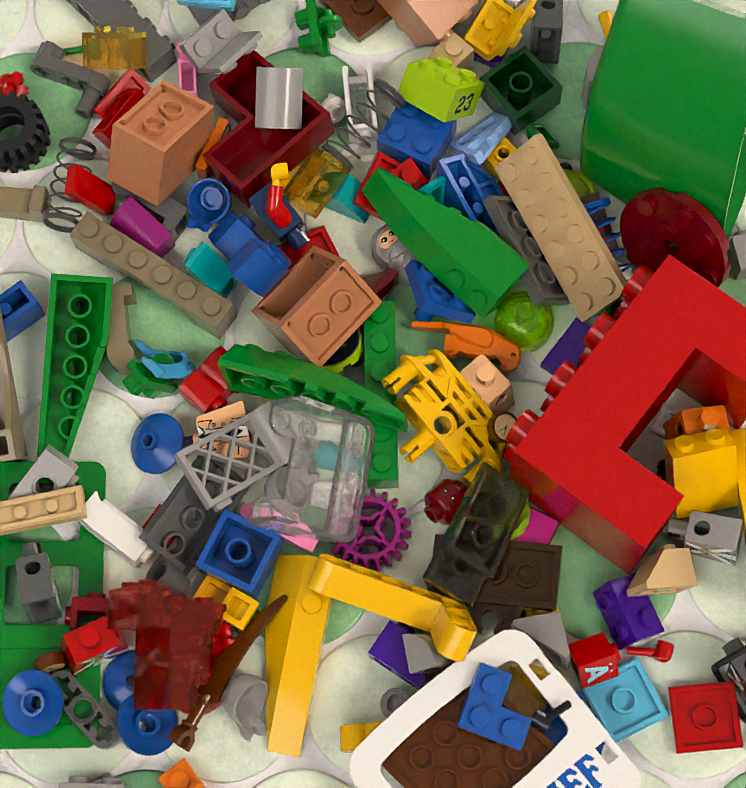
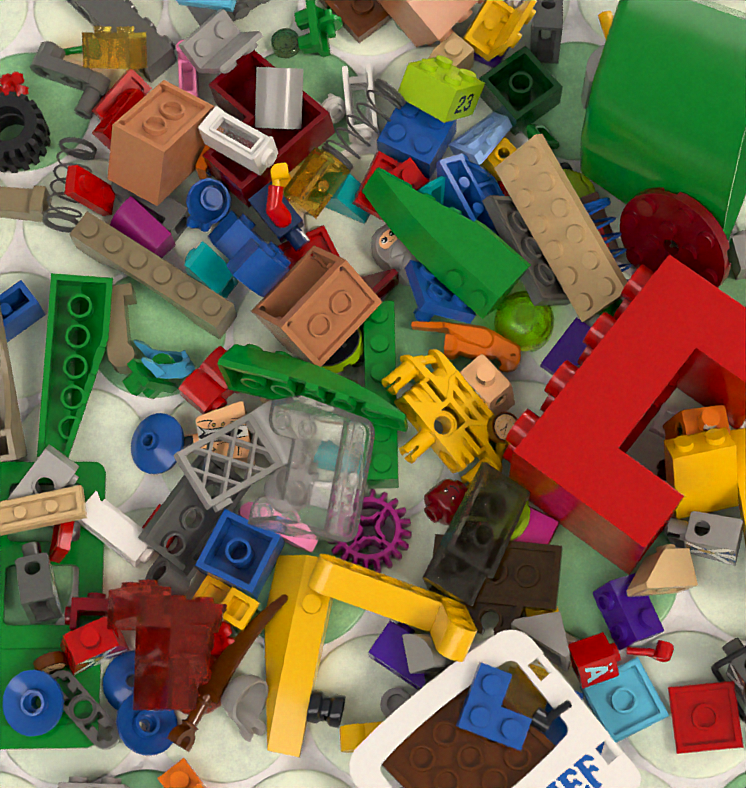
none -> red tile [49,521,75,563]
none -> white window [198,106,279,176]
none -> clear green tile [271,28,300,59]
none -> black wheel [307,689,346,728]

